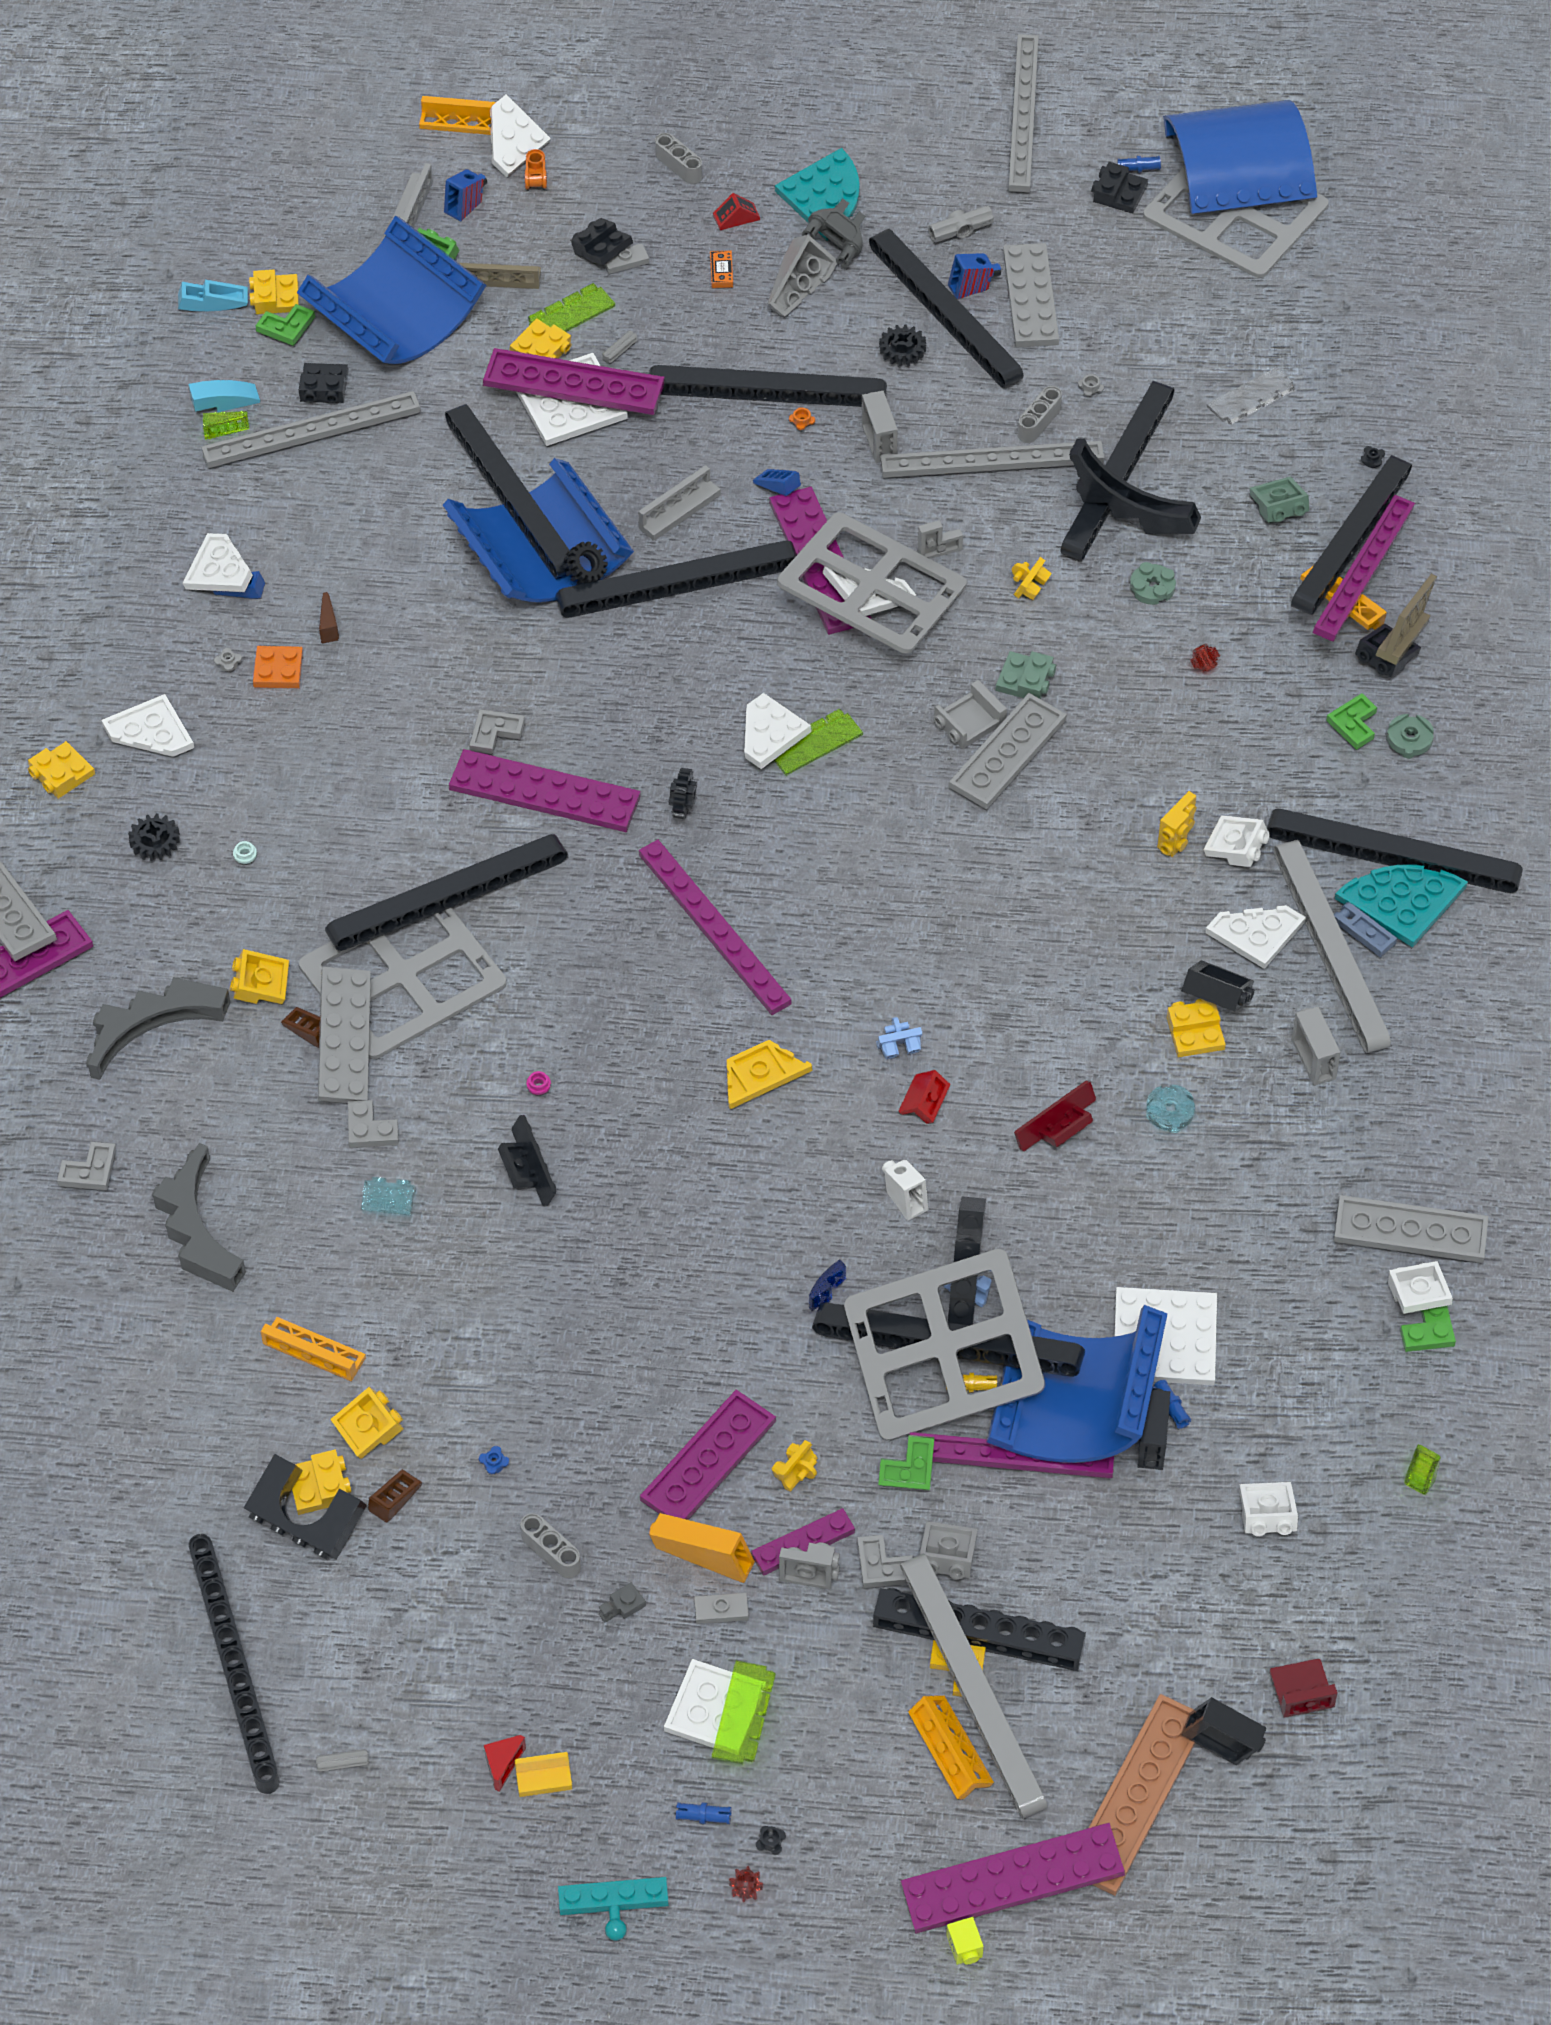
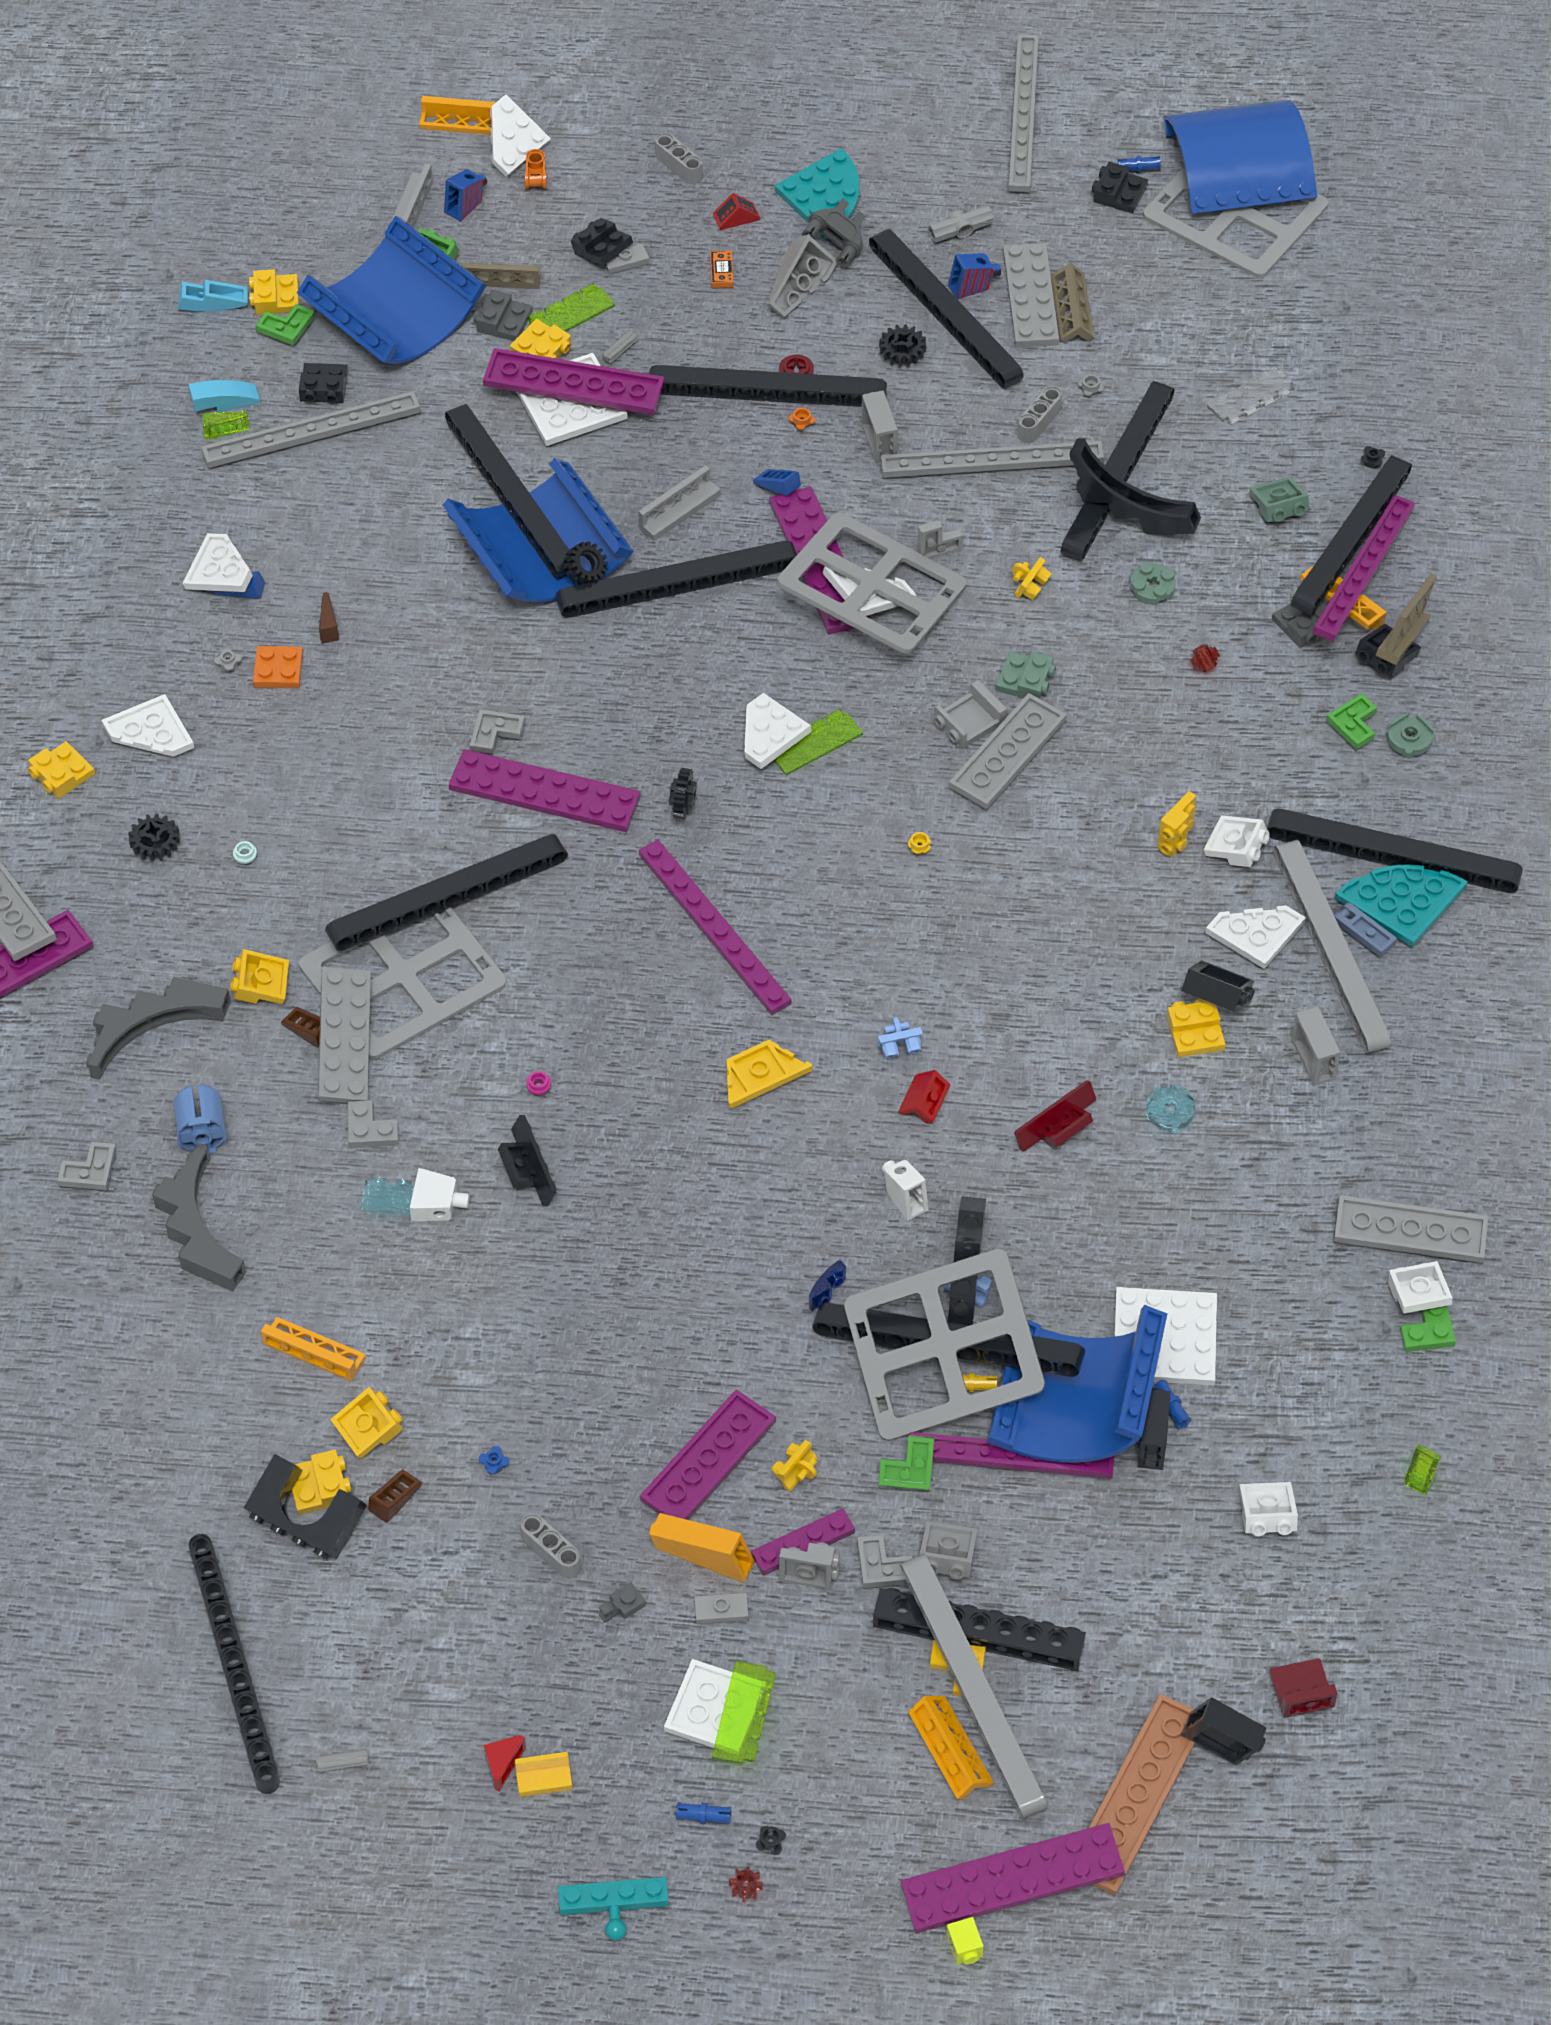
none -> medium blue cylinder [174,1084,227,1154]
none -> white torso [410,1168,470,1221]
none -> dark grey plate [474,289,533,341]
none -> dark red gear [779,354,814,374]
none -> yellow plate [908,832,931,854]
none -> dark tan fence [1051,263,1094,343]
none -> dark grey plate [1272,602,1327,648]

